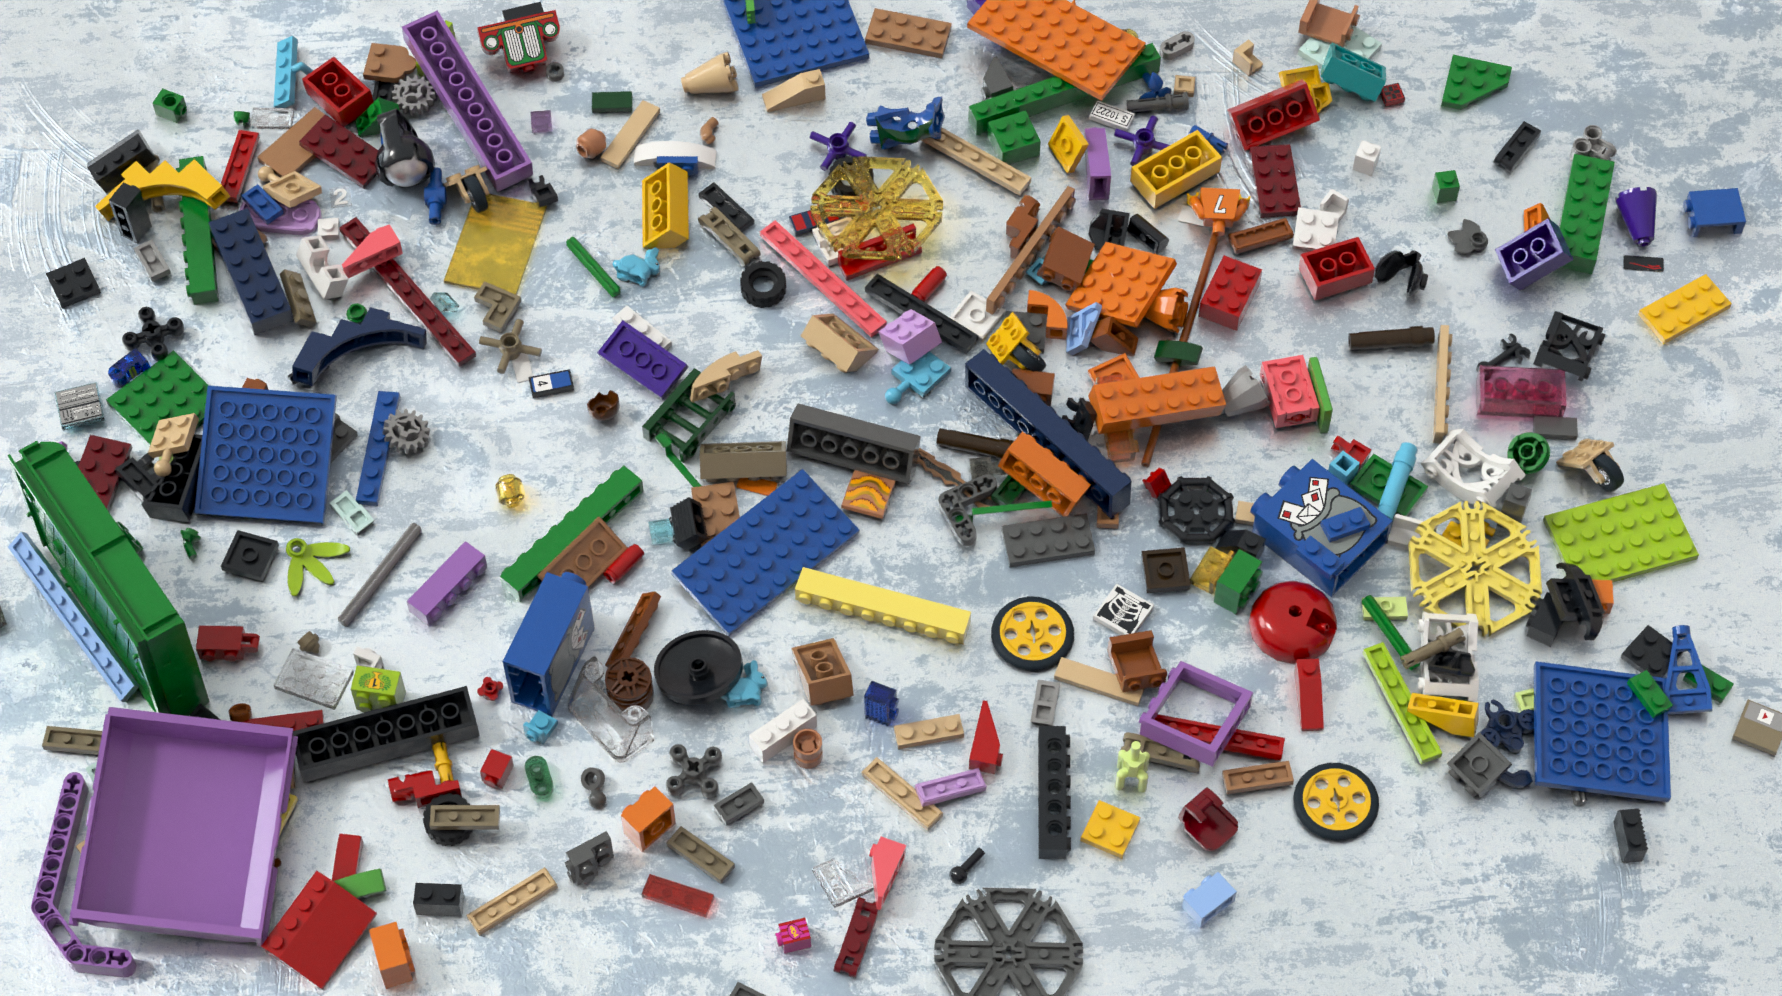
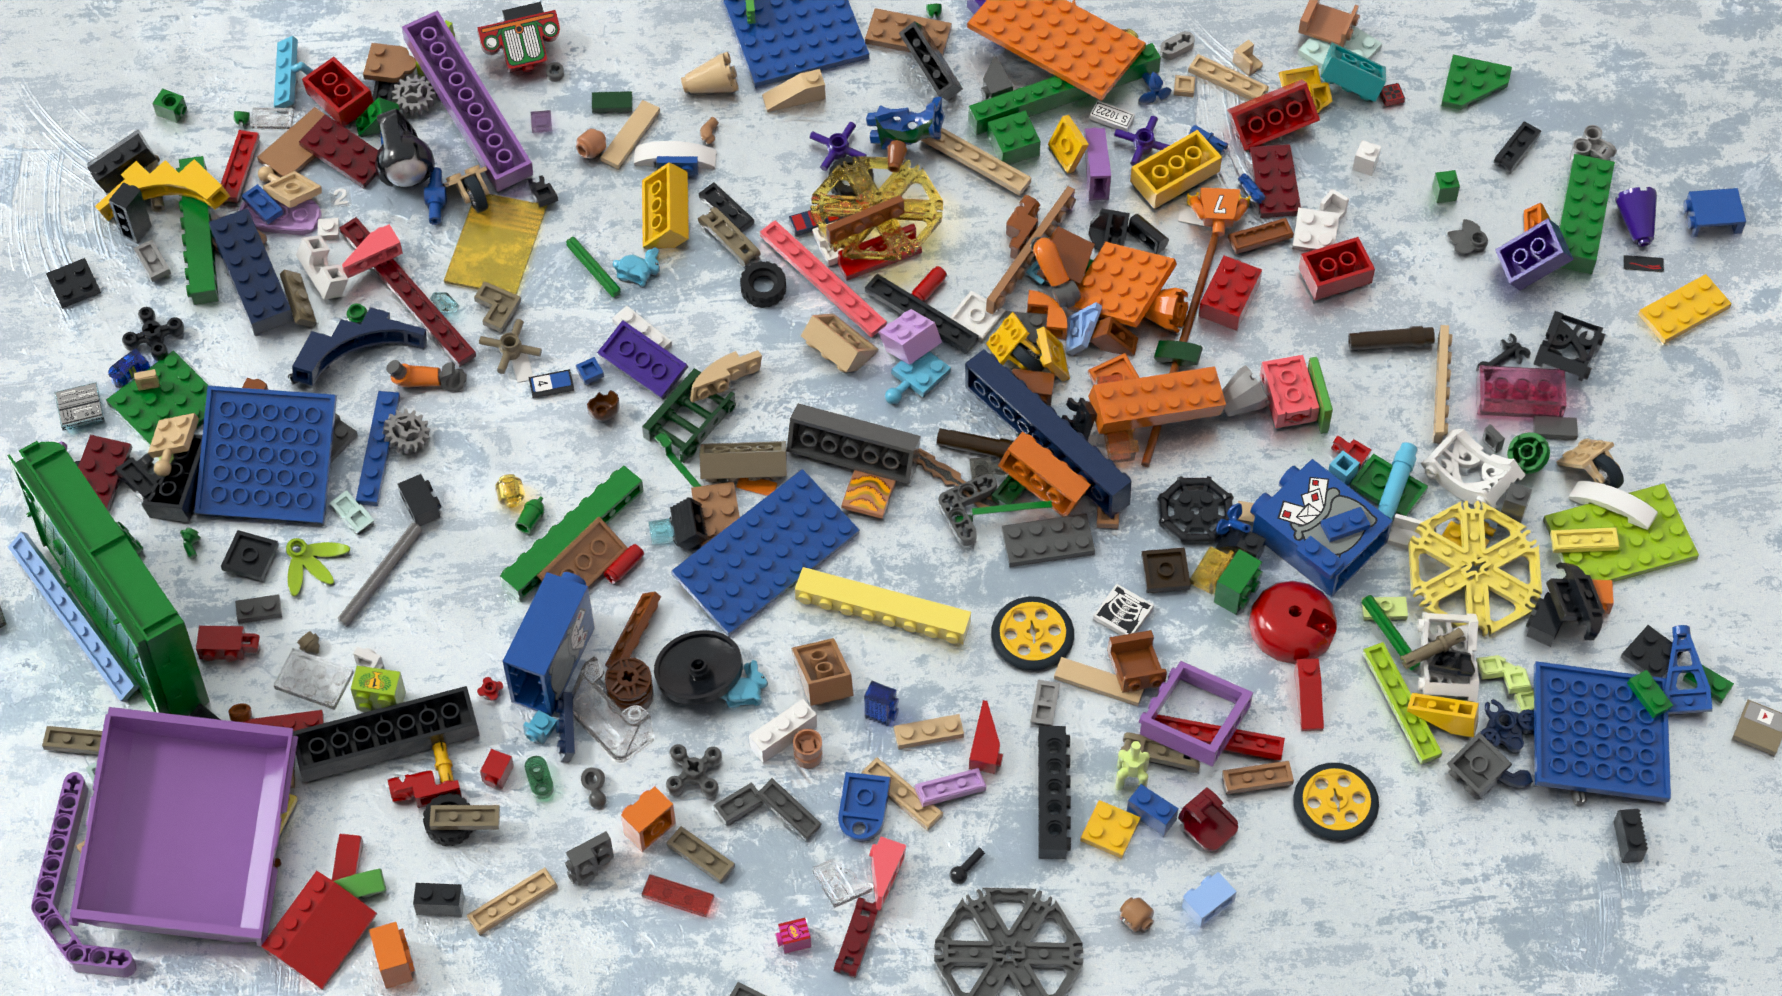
medium lavender brick [406,541,487,626] -> none
dark grey pin [1127,91,1189,113] -> none
red tile [1142,468,1171,499] -> none
black animal [1375,250,1428,298] -> none
none -> tan tile [134,369,160,390]
none -> dark grey plate [235,594,282,624]
none -> piece [386,360,467,392]
none -> black brick [397,474,442,526]
none -> green piece [515,496,544,534]
none -> dark blue plate [555,692,575,763]
none -> blue plate [575,357,604,385]
none -> dark grey tile [756,778,822,842]
none -> dark orange plate [826,195,905,244]
none -> blue tile [838,772,891,842]
none -> dark orange cone [887,140,908,173]
none -> black brick [899,21,963,101]
none -> green hinge [926,3,942,18]
none -> orange piece [1030,237,1081,308]
none -> yellow plate [1036,327,1070,382]
none -> medium nougat head [1120,897,1154,932]
none -> blue brick [1127,784,1179,836]
none -> tan tile [1188,54,1269,100]
none -> blue plant [1216,503,1251,535]
none -> blue axle [1238,173,1265,204]
none -> yellowish green tile [1476,655,1532,694]
none -> dark grey tile [1482,424,1505,453]
none -> light yellow tile [1550,528,1620,553]
none -> white slope [1569,481,1658,530]

